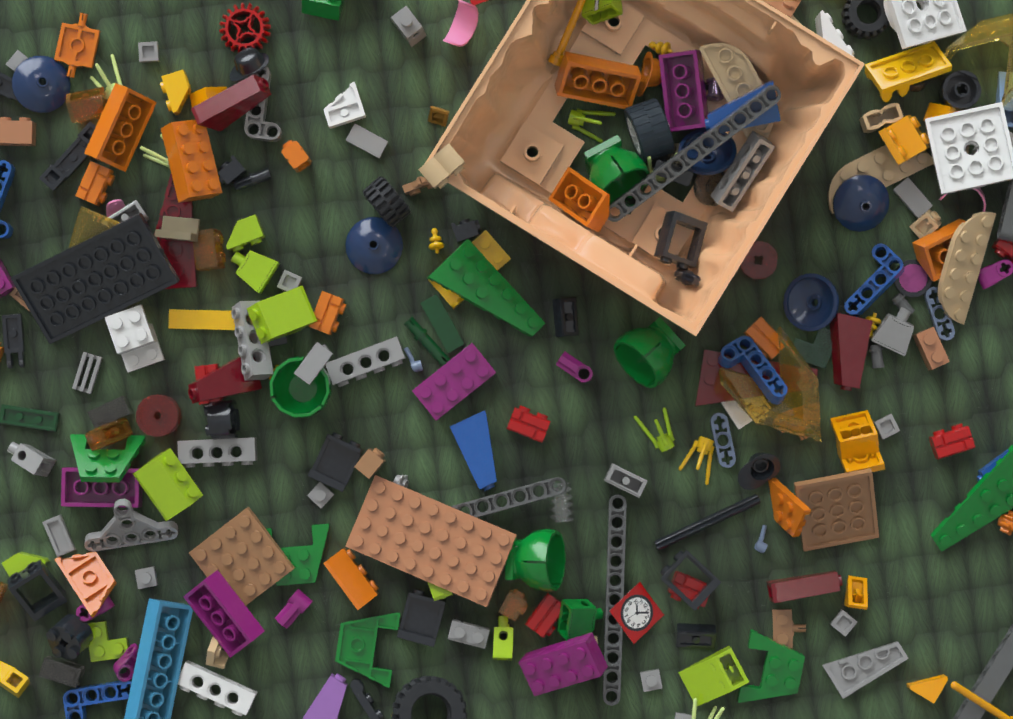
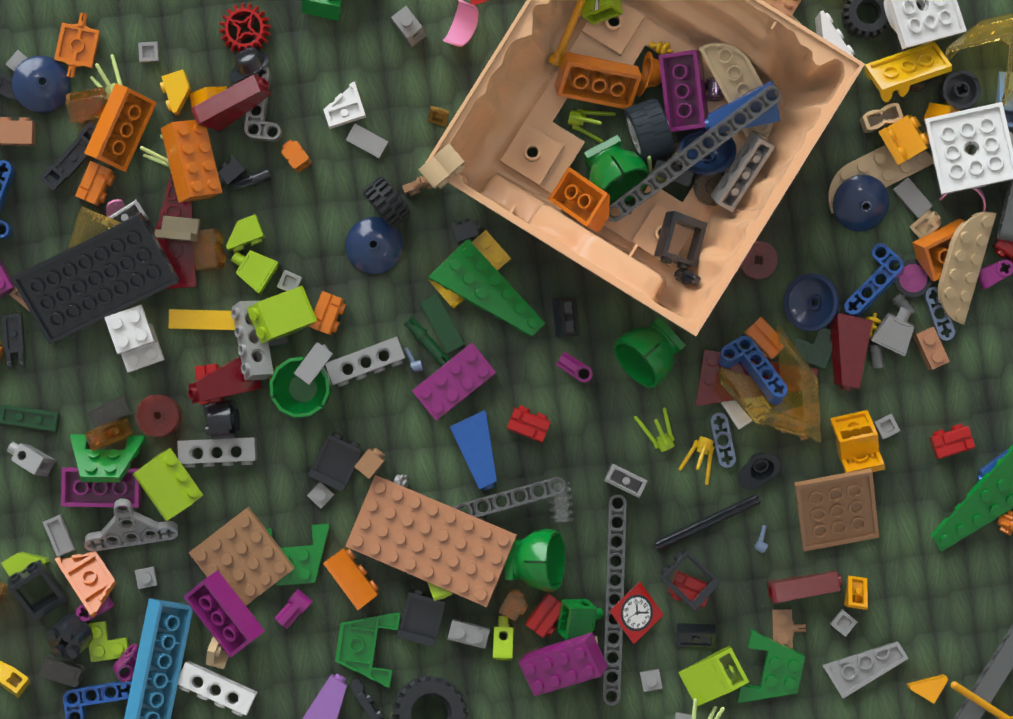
light grey tile [72,352,103,394] -> none
yellow hair [428,228,444,254] -> none
orange wing [768,478,811,537] -> none

